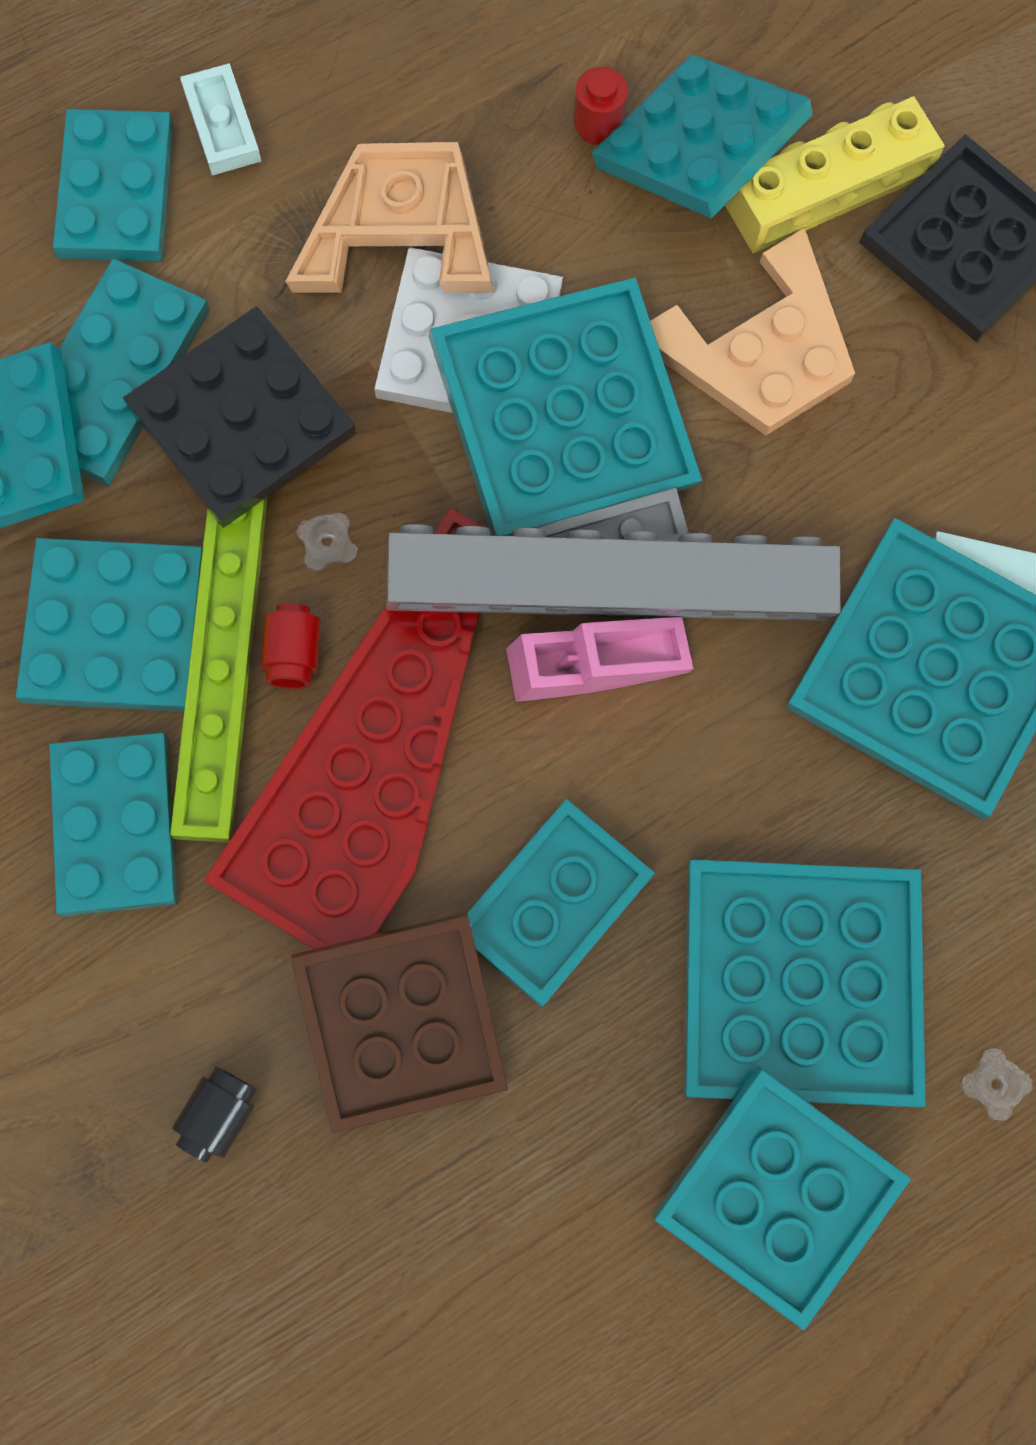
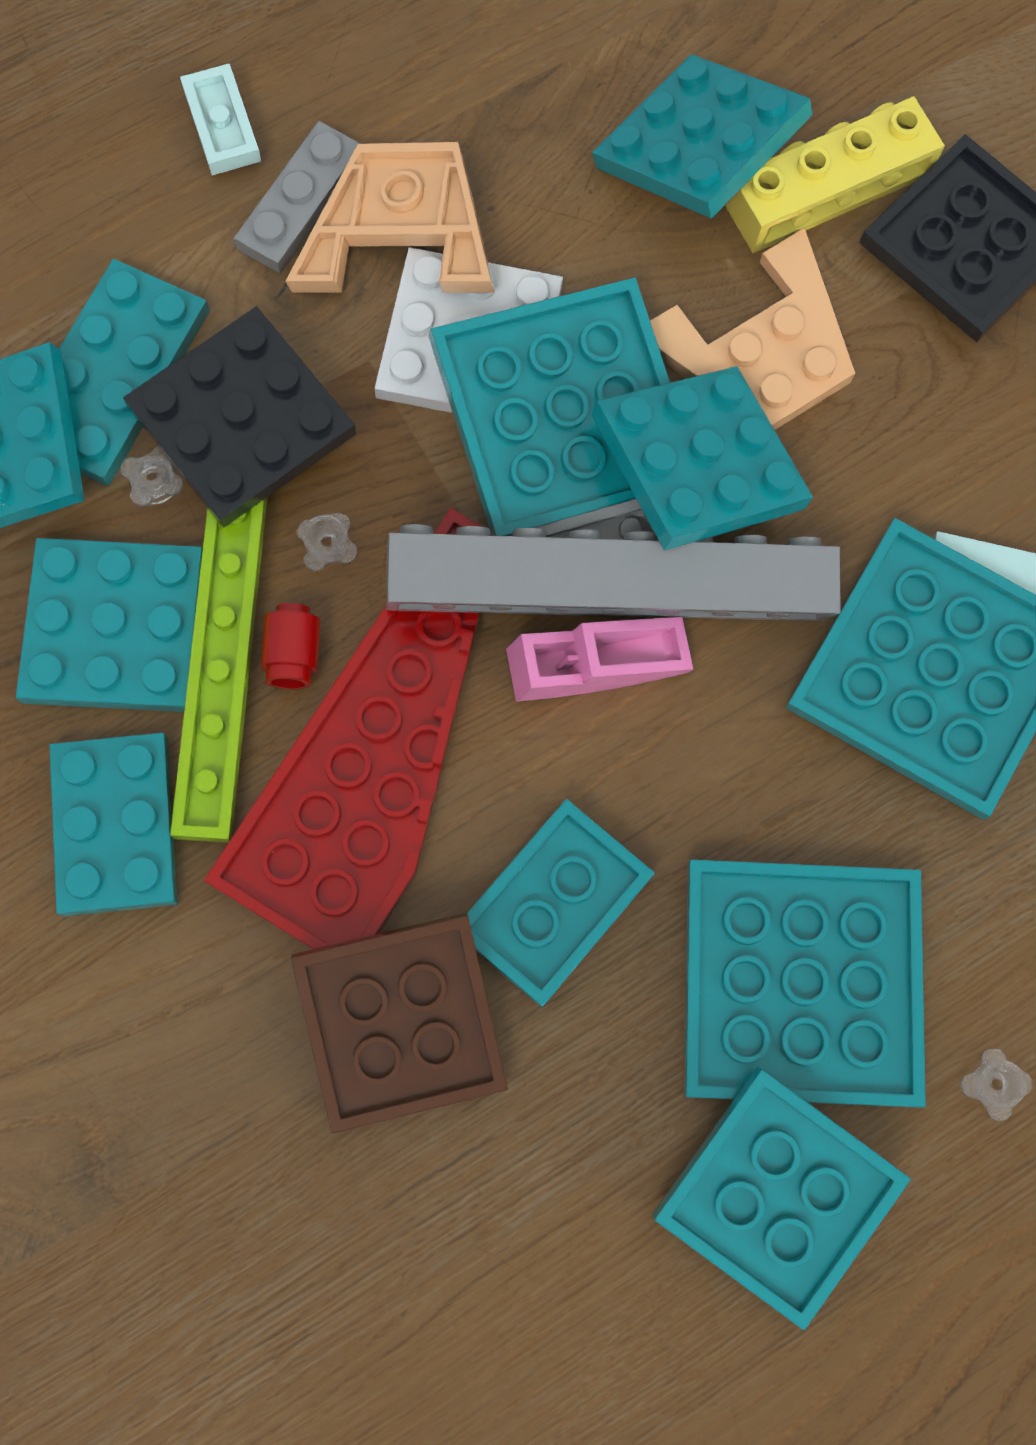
teal plate [53,109,174,262] -> none
black brick [172,1066,257,1163] -> none
red brick [573,67,628,145] -> none
none -> clear plate [120,447,183,507]
none -> light grey plate [234,121,360,274]
none -> teal plate [591,366,813,551]

